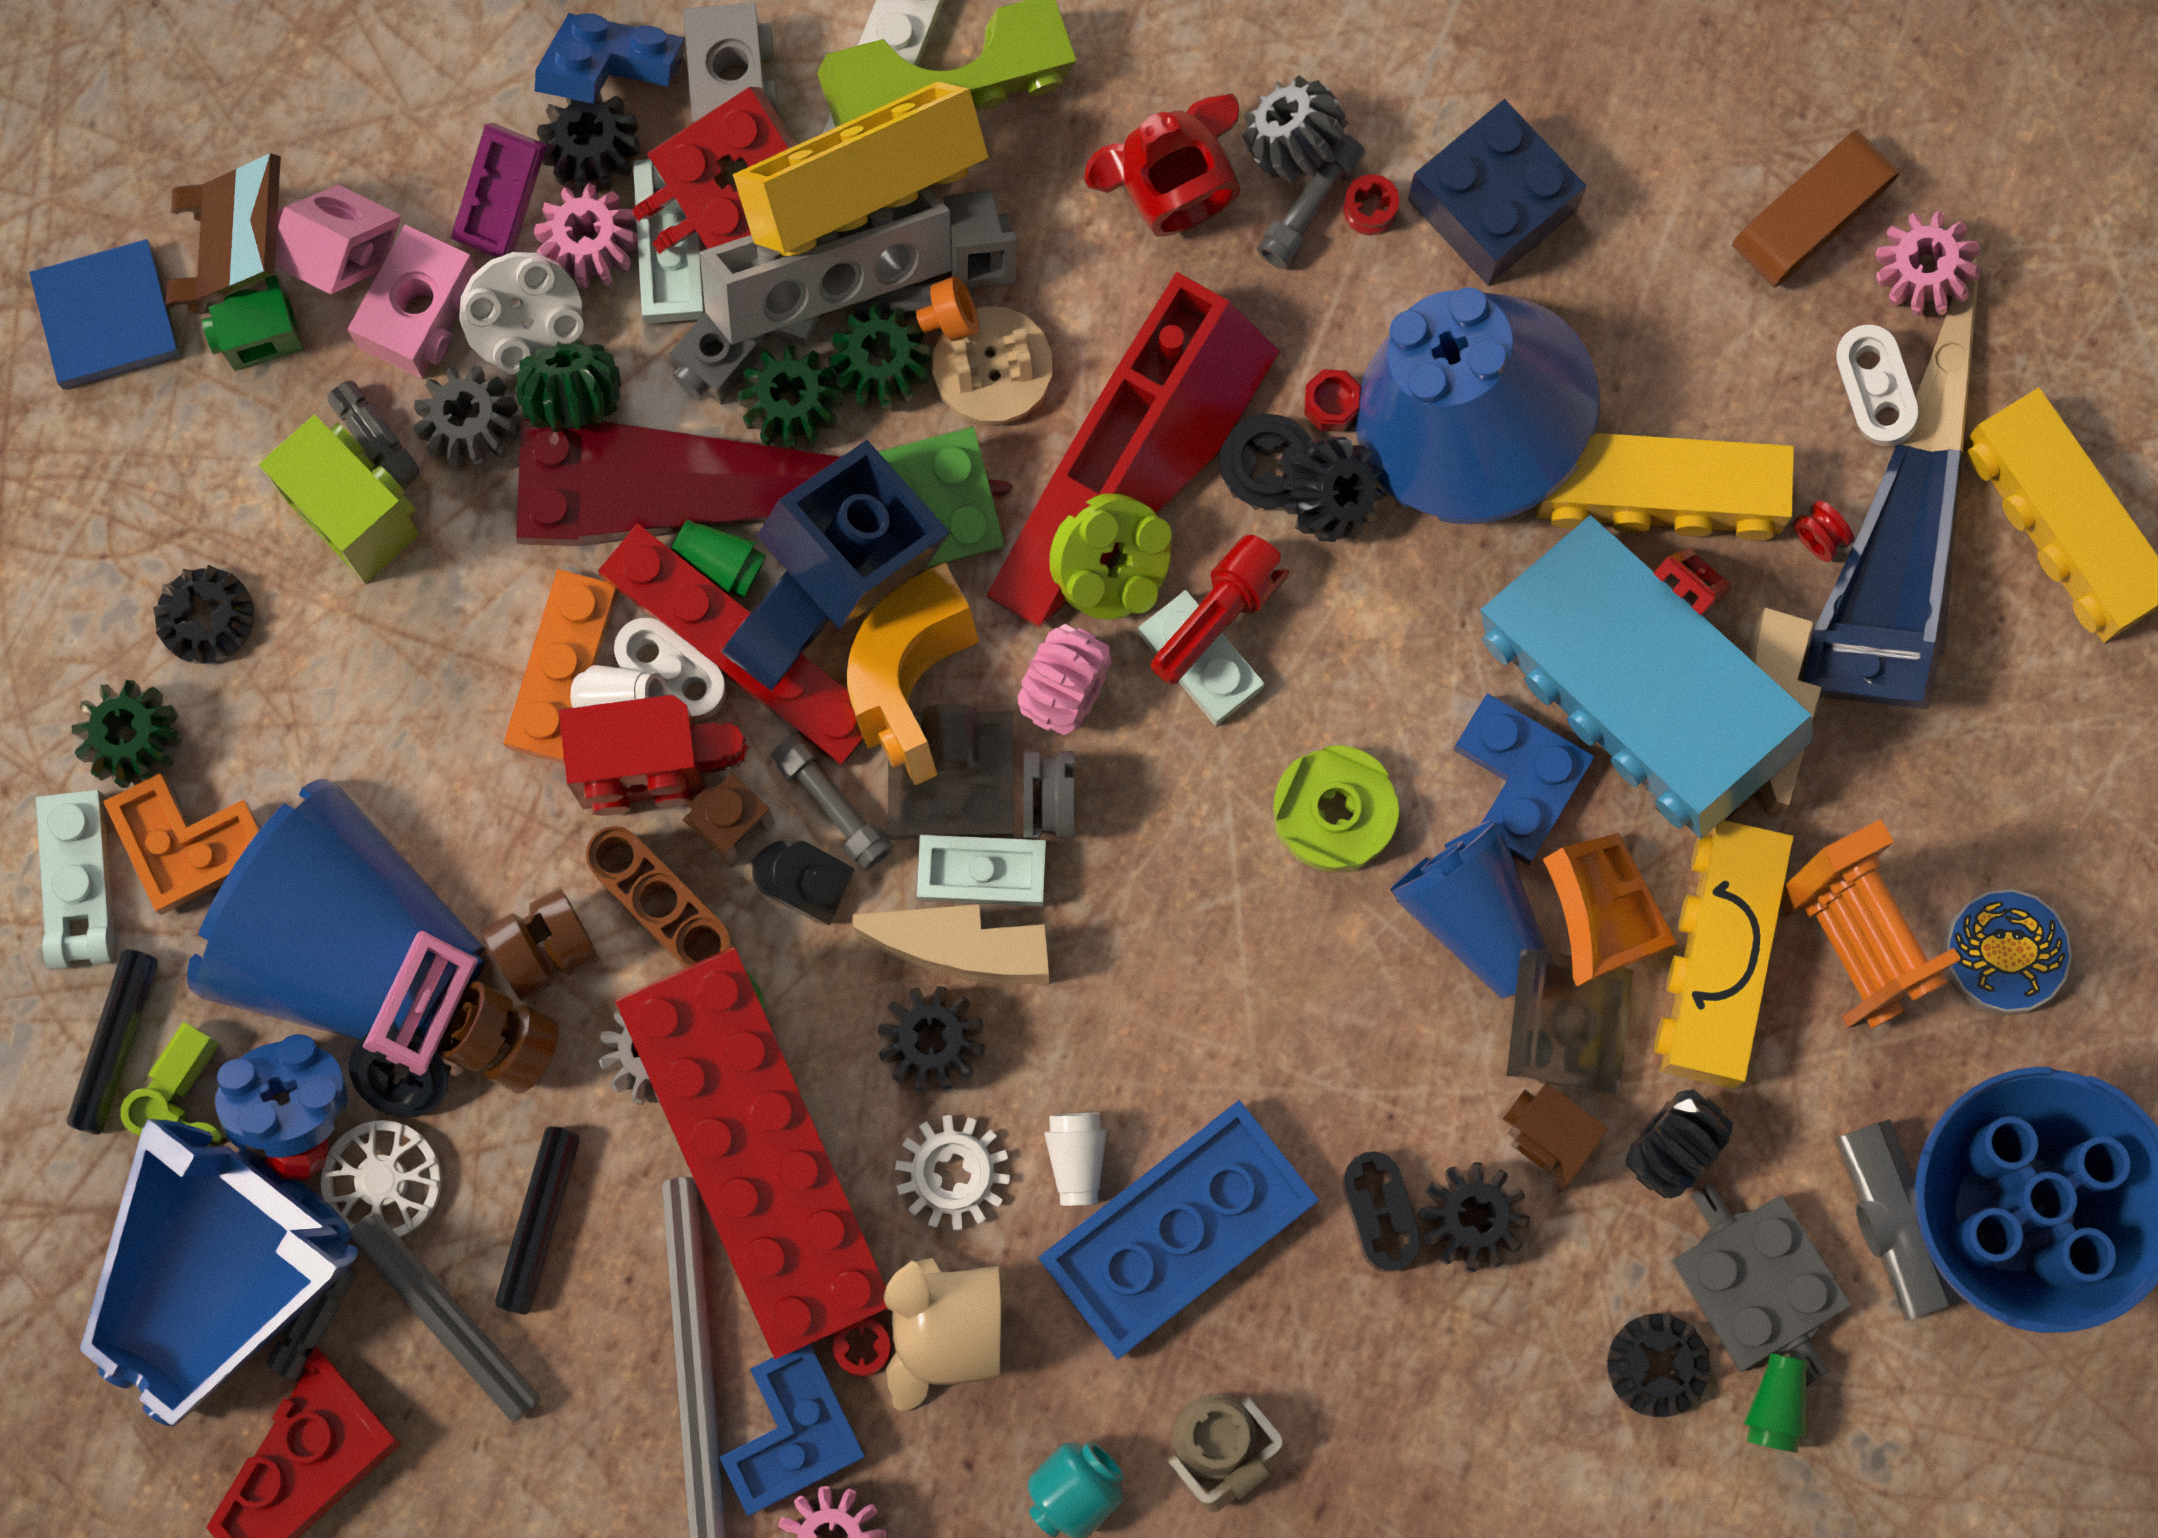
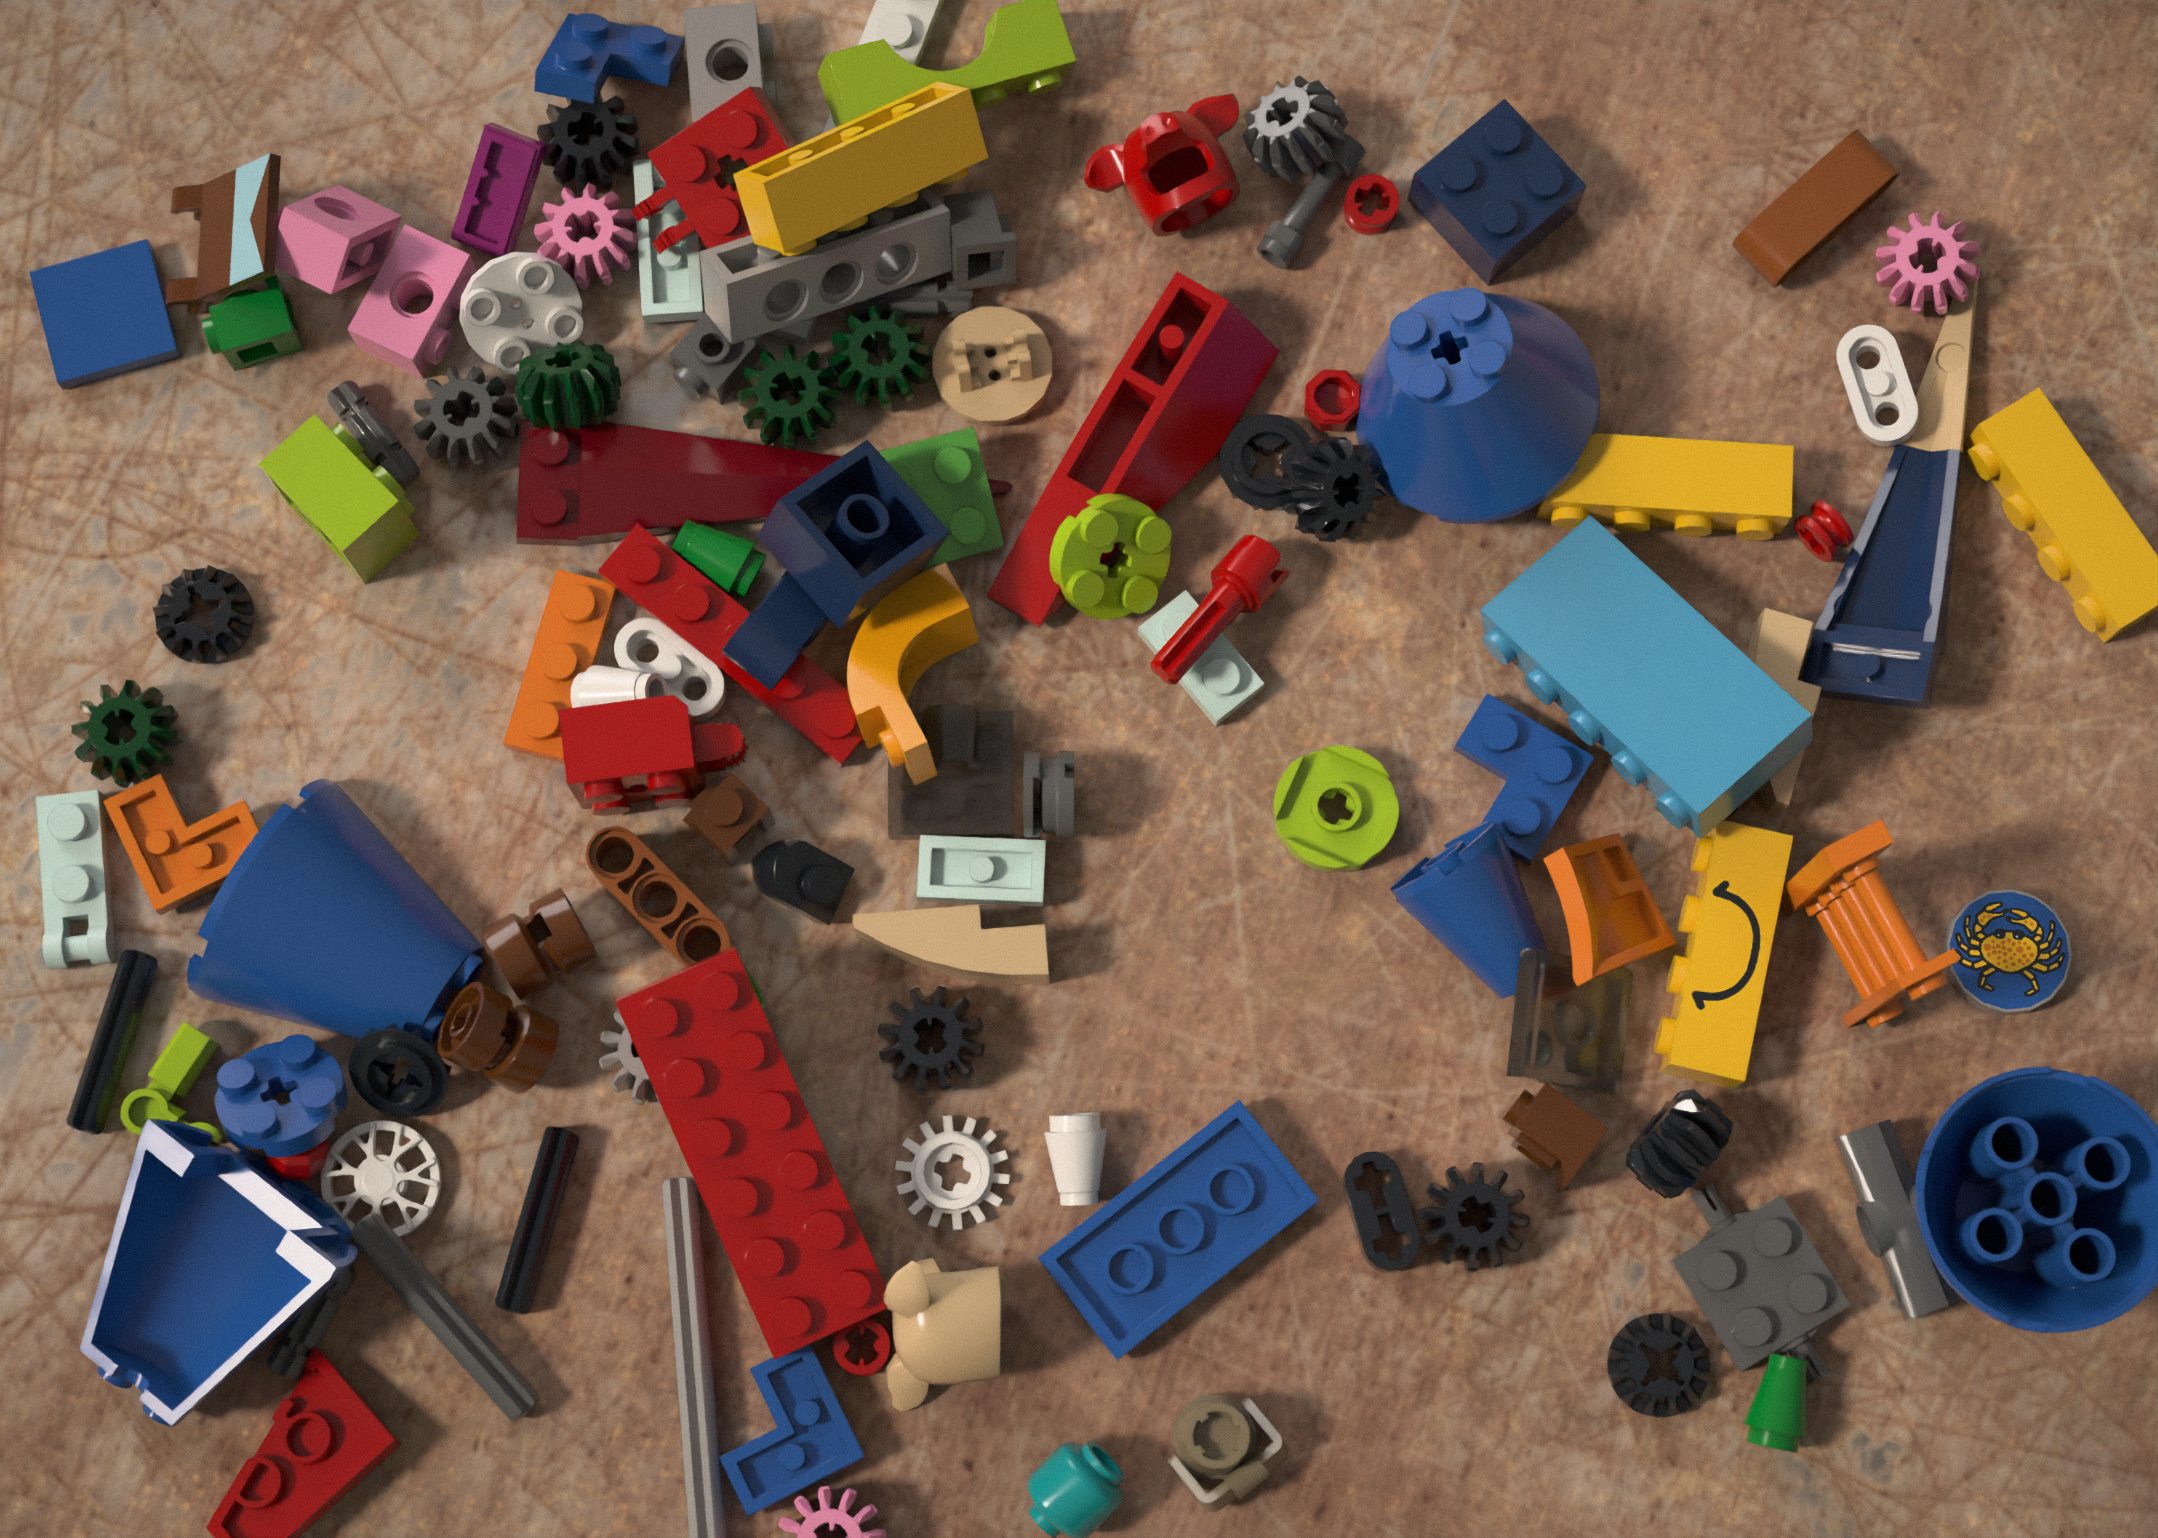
bright pink tile [362,930,479,1076] -> none
dark grey bar [771,732,894,870] -> none
orange tile [916,276,979,342] -> none
bright pink gear [1018,624,1111,735] -> none
red tile [1653,548,1732,615] -> none

